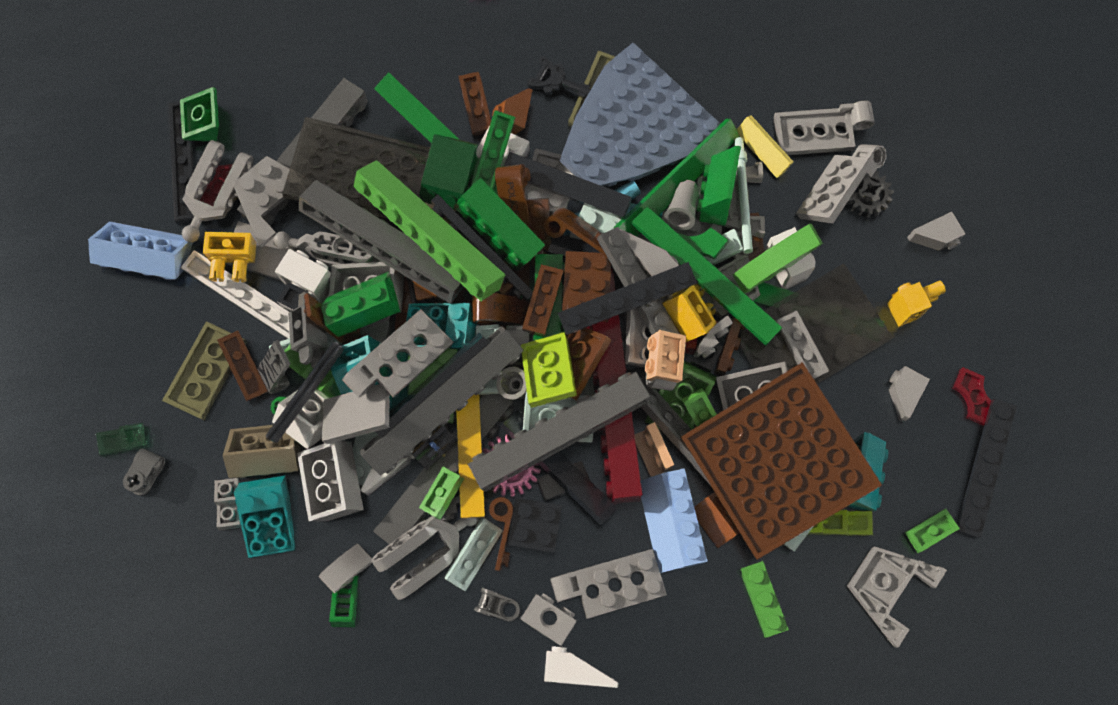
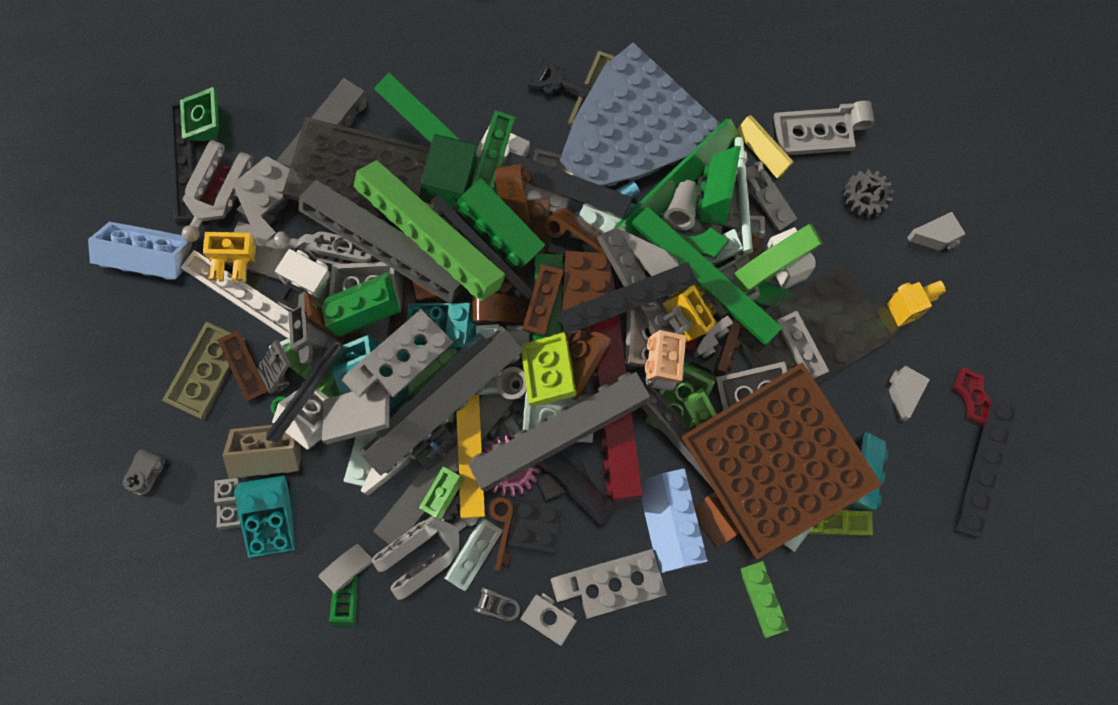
clear green slope [96,423,147,457] -> none
light grey brick [297,441,363,522] -> none
reddish brown plate [458,71,491,136] -> none
dark orange slope [492,88,532,135] -> none
white slope [544,647,618,688] -> none
light nougat bracket [635,422,674,477] -> none
light grey hinge [796,144,887,223] -> none
light grey wing [847,547,947,648] -> none
bright green plate [905,509,959,553] -> none
none -> dark grey bush [663,305,693,334]
none -> light grey hinge [747,169,797,231]

